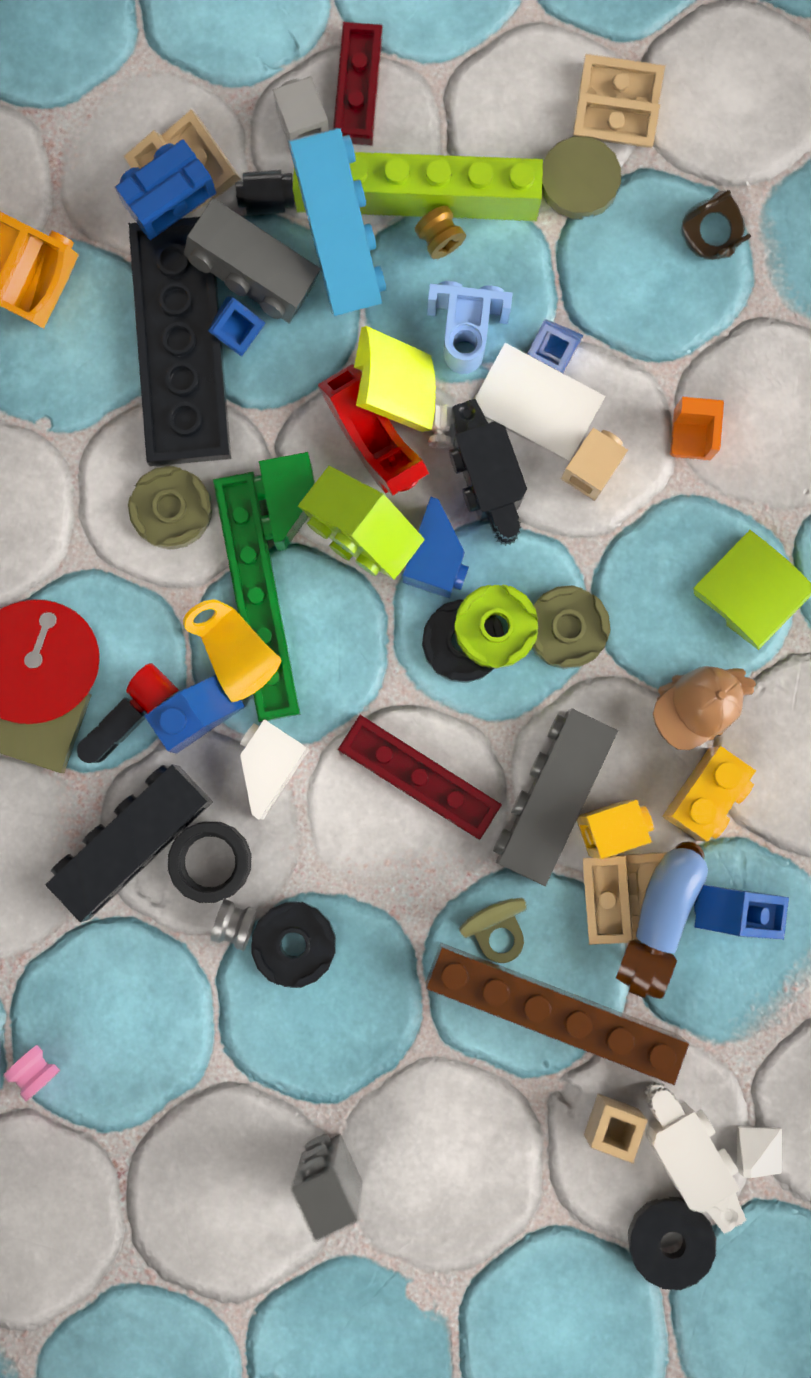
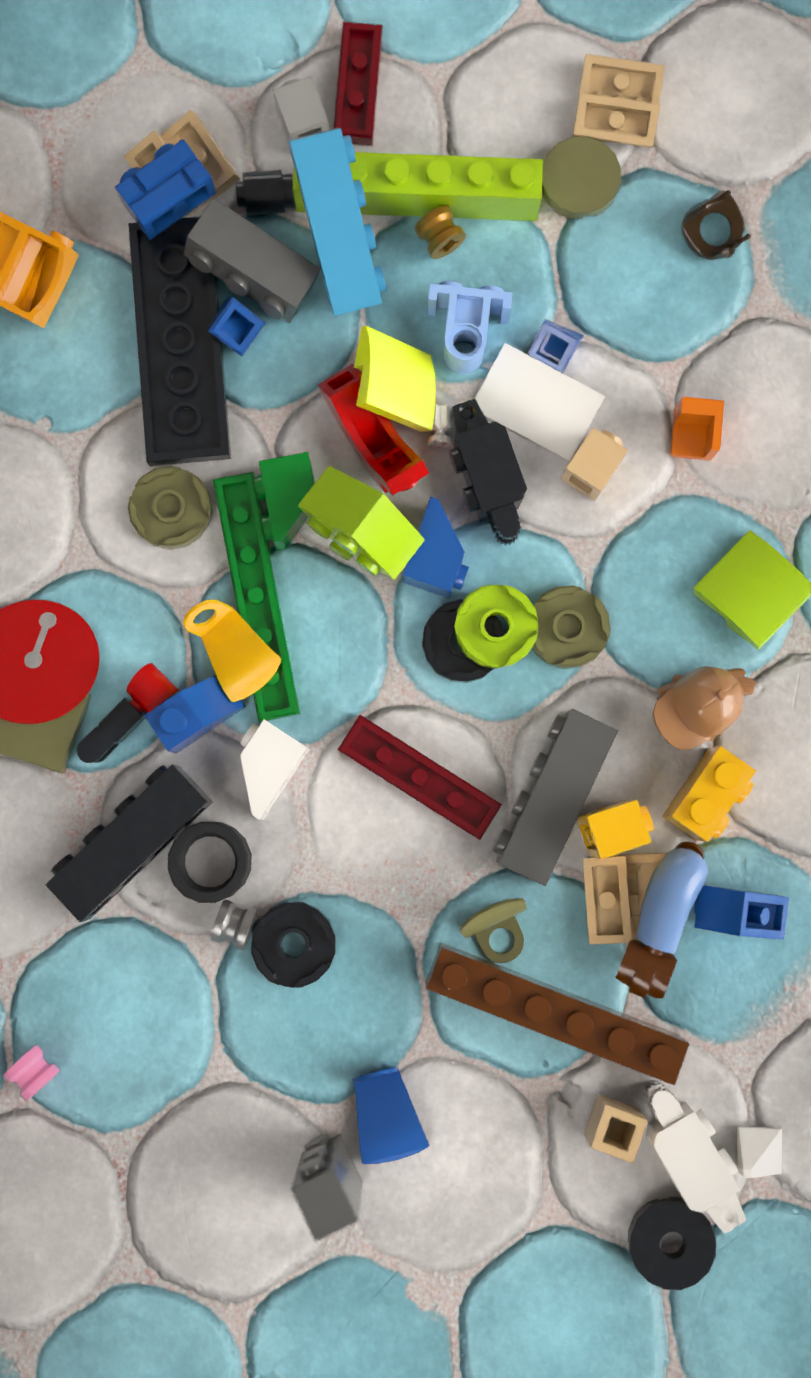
none -> blue piece [352,1067,430,1164]

